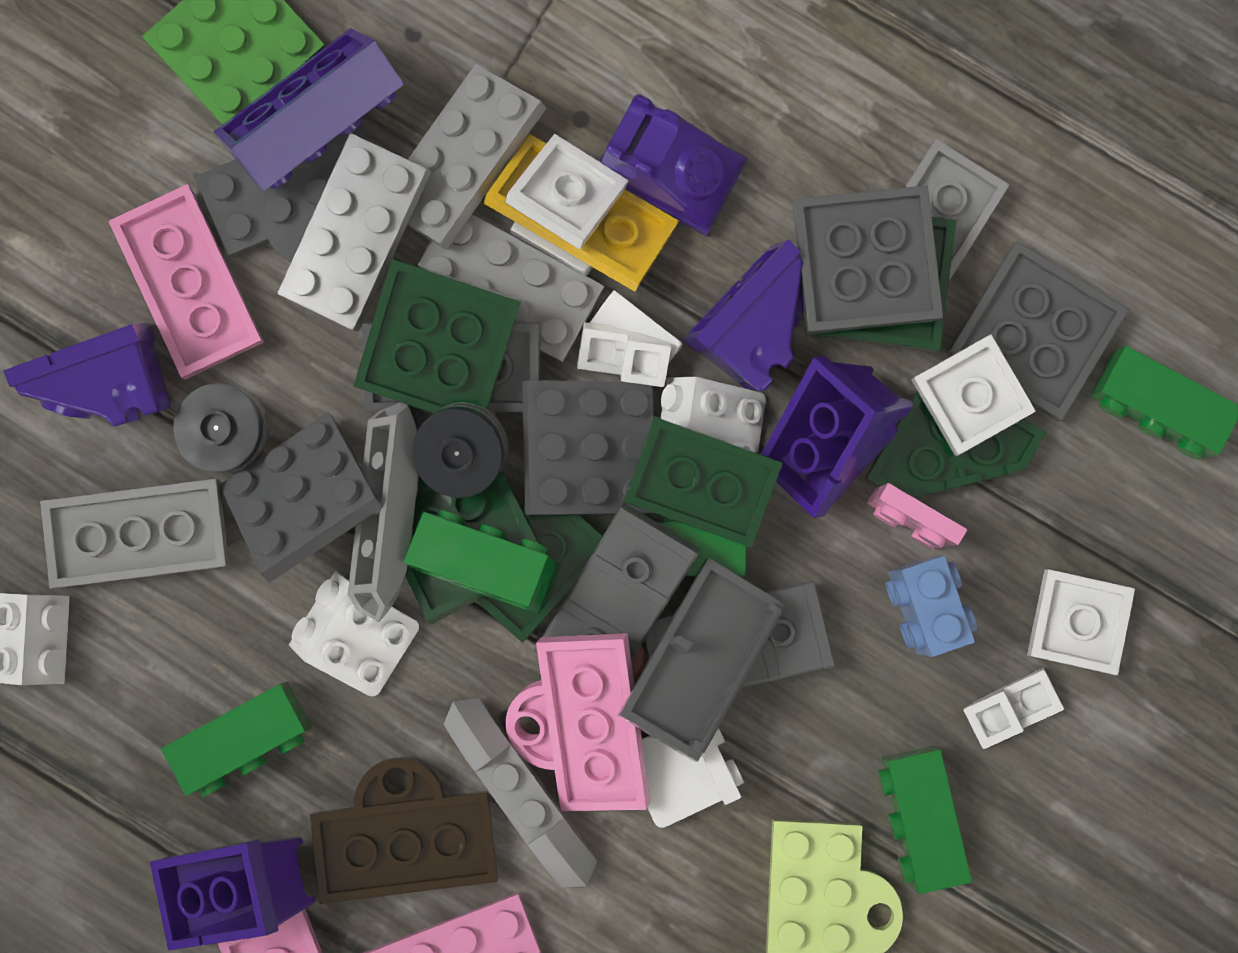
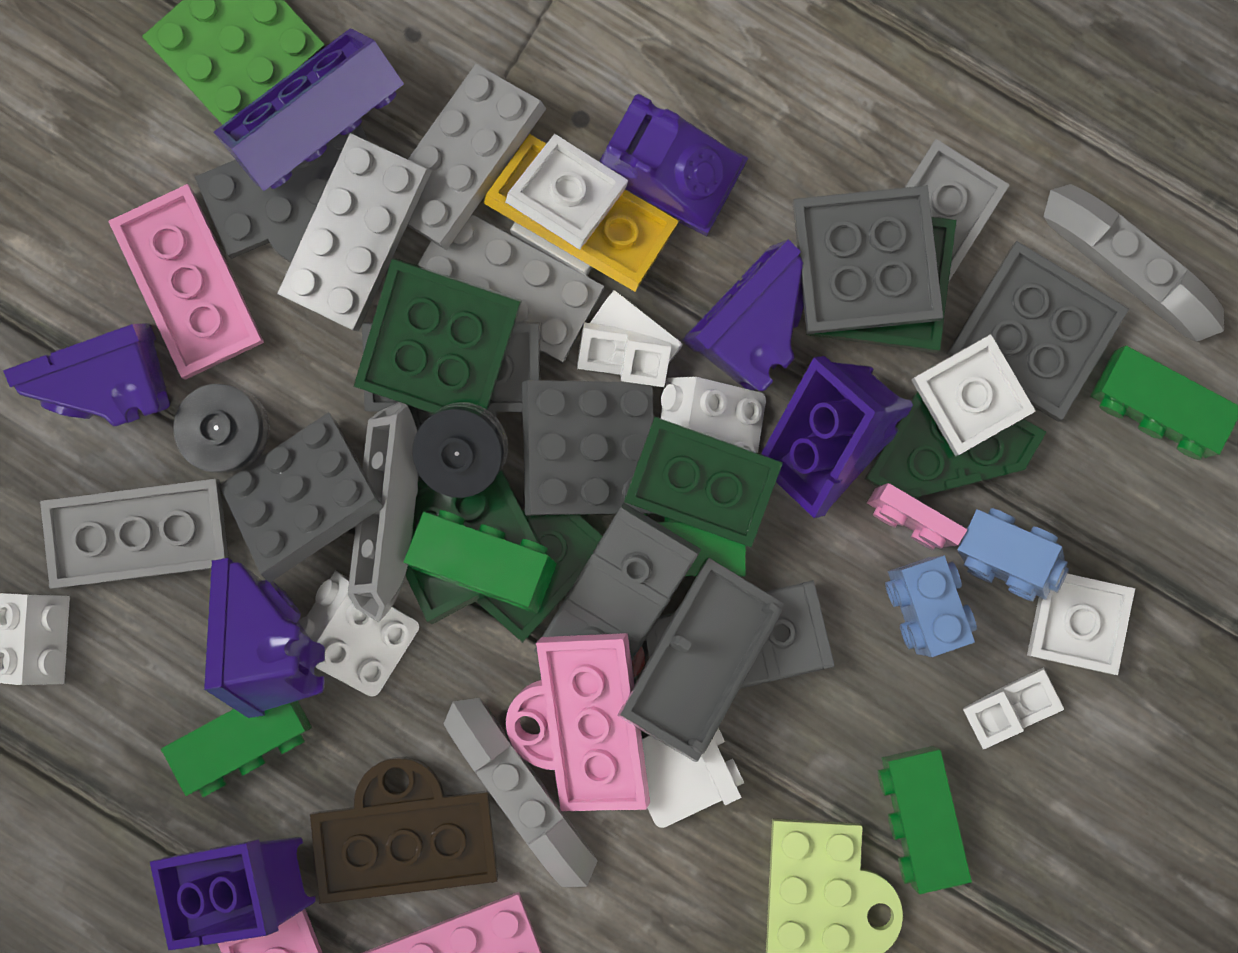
none -> dark purple piece [204,558,325,718]
none -> medium blue brick [957,508,1069,602]
none -> light grey brick [1043,184,1224,342]

